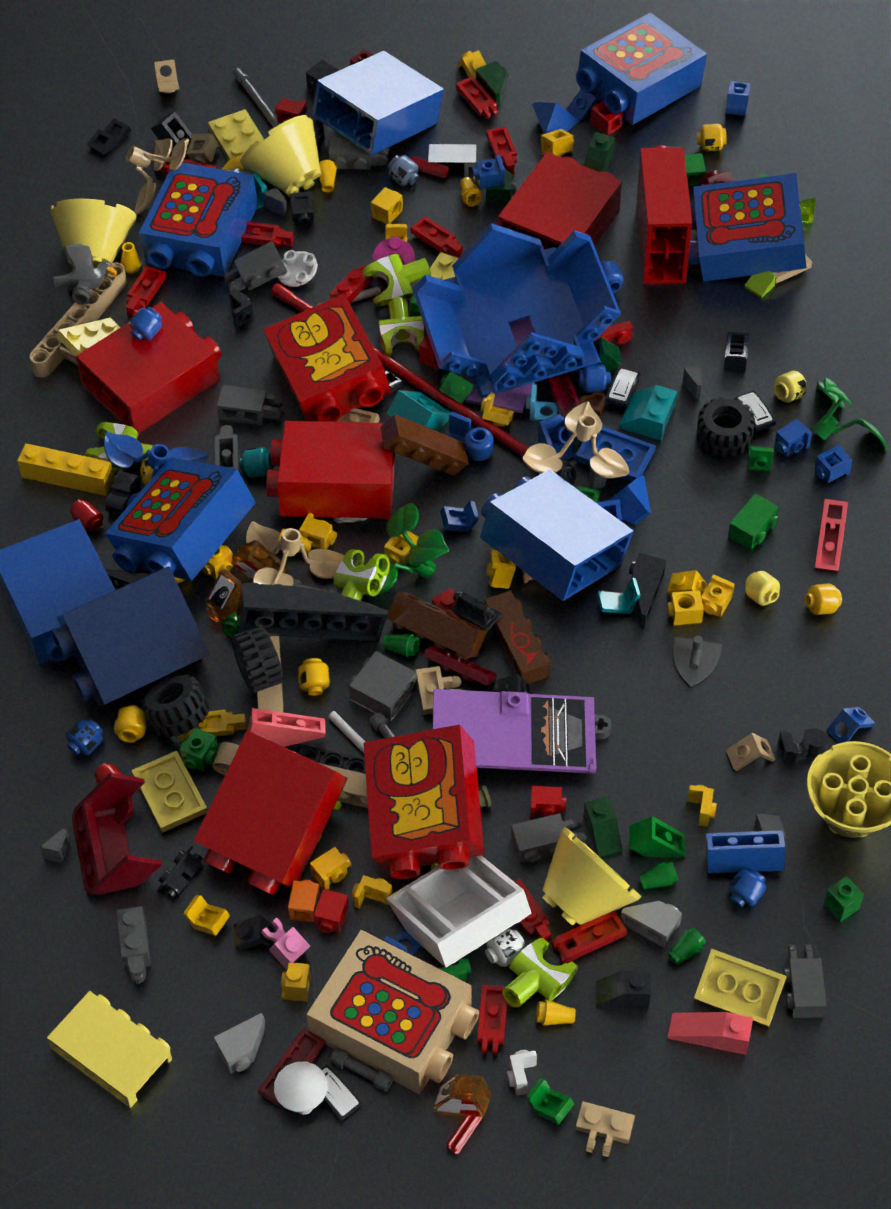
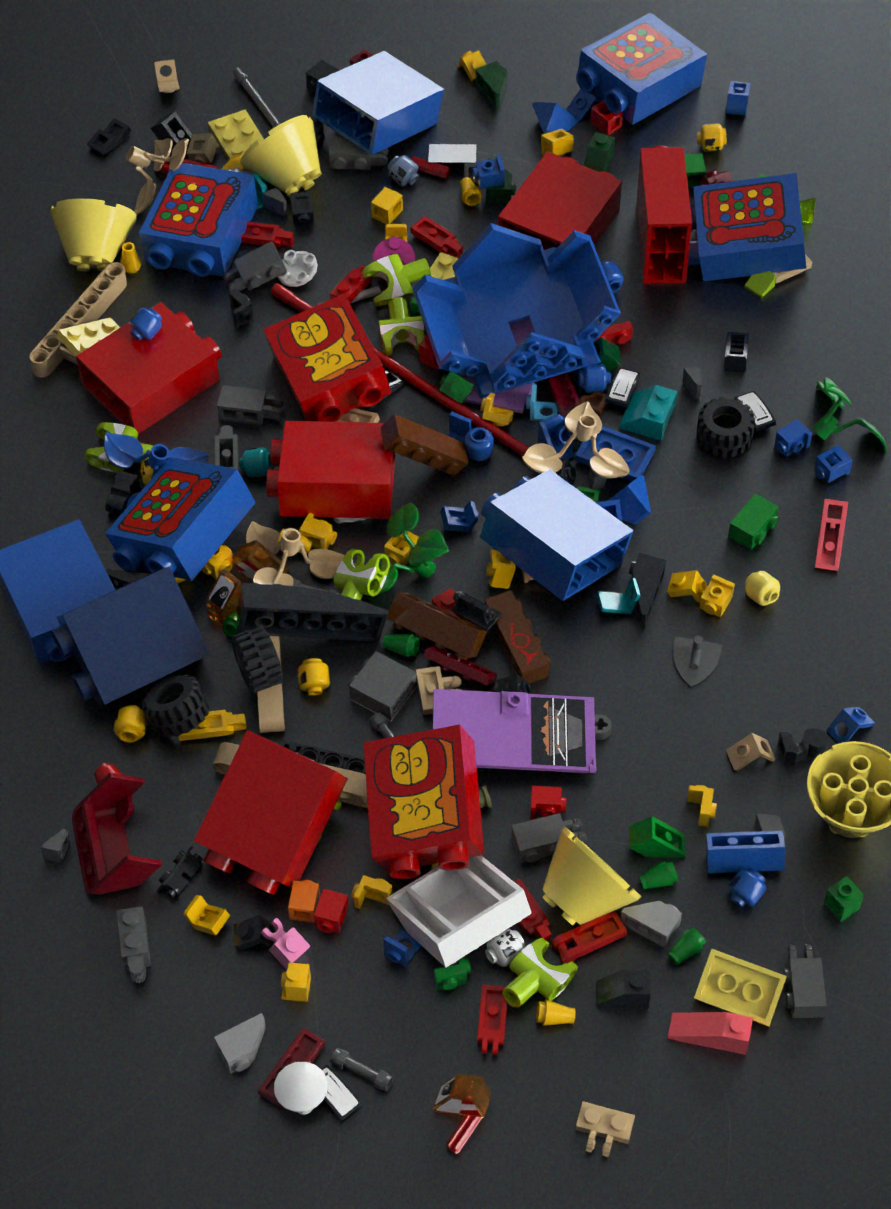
yellow brick [17,443,114,496] -> none
light yellow panel [47,991,172,1108] -> none
dark grey animal [53,244,117,304] -> none
blue head [66,719,103,756] -> none
red brick [70,499,104,532] -> none
red hinge [126,266,166,317] -> none
light yellow plate [132,751,208,833] -> none
green brick [179,728,218,772] -> none
coral slope [247,708,326,747] -> none
red brick [275,98,307,124] -> none
brick [307,930,479,1094] -> none
yellow brick [310,847,351,890] -> none
yellow cone [319,160,337,192] -> none
white bar [328,711,365,754] -> none
teal slope [387,390,451,431] -> none
red hinge [456,76,498,119] -> none
red hinge [486,127,517,174] -> none
white bracket [507,1050,537,1096] -> none
green bracket [526,1078,574,1125] -> none
dark green slope [583,796,623,859] -> none
yellow brick [667,590,704,625] -> none
green bracket [748,446,774,471] -> none
light yellow head [774,371,807,403] -> none
yellow head [804,583,842,615] -> none

